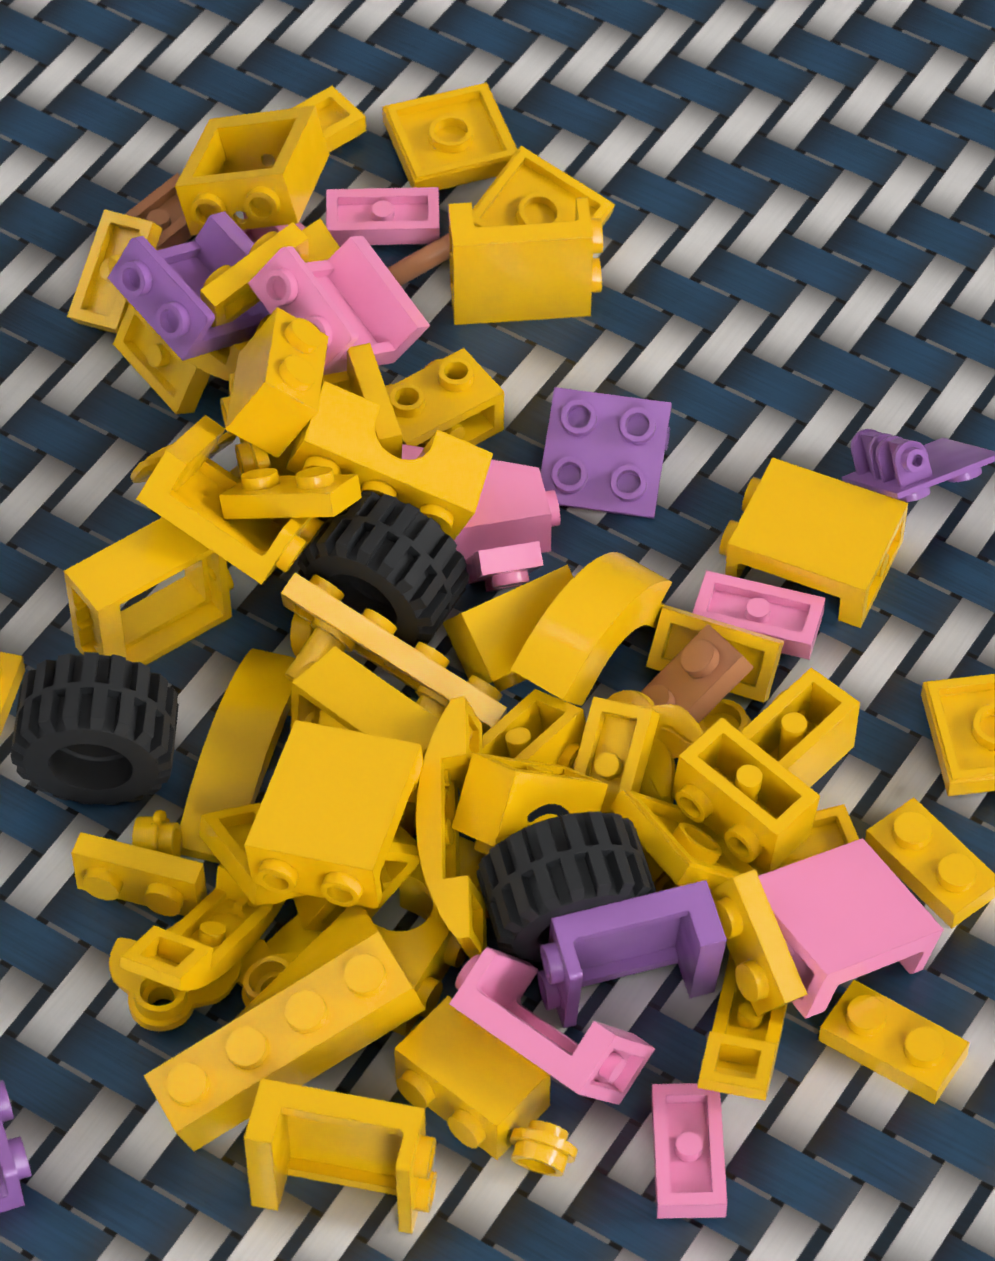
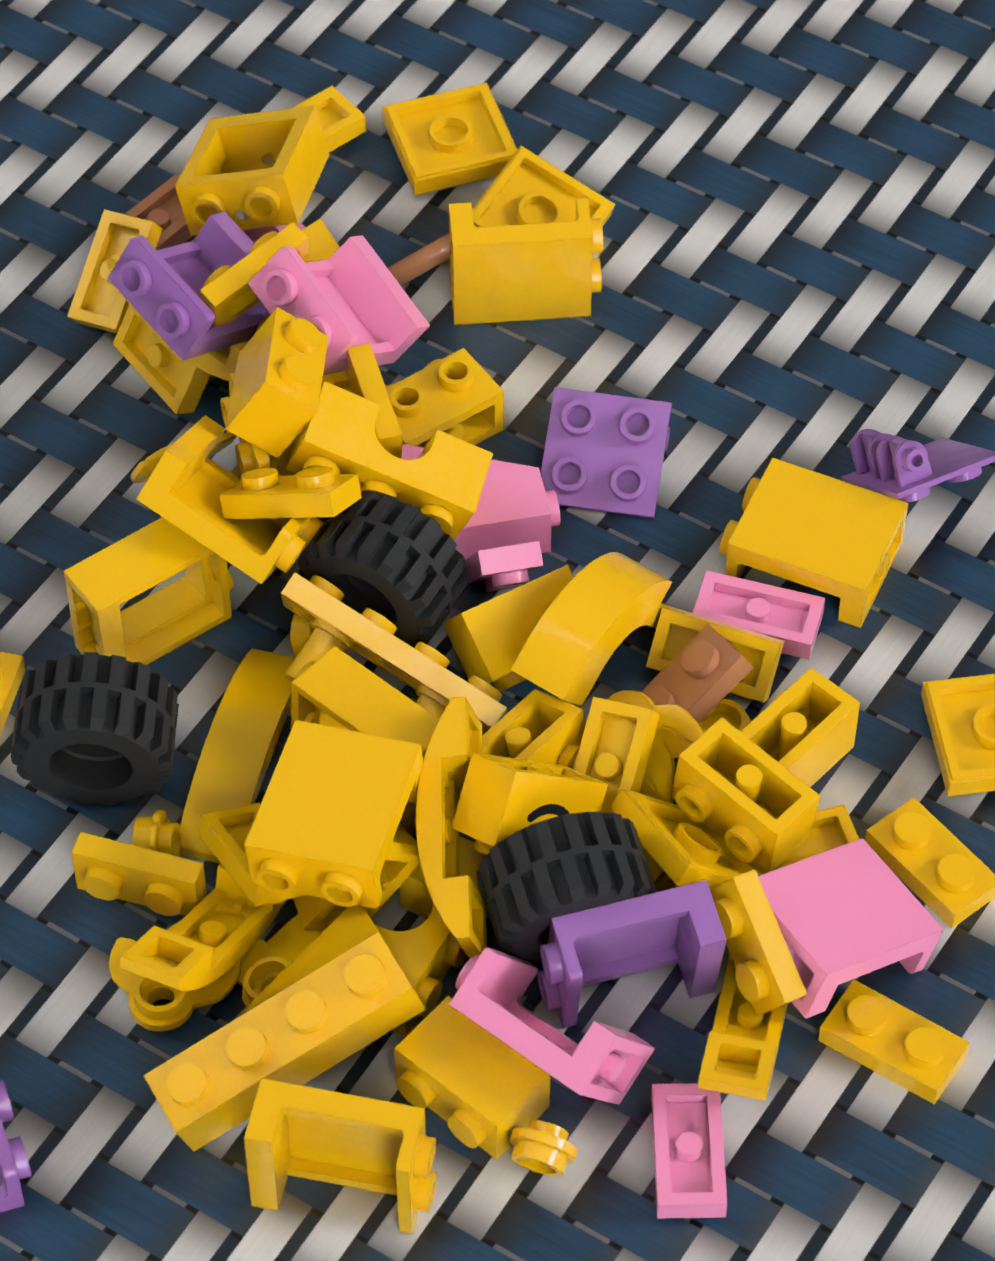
bright pink plate [326,187,440,246] -> none

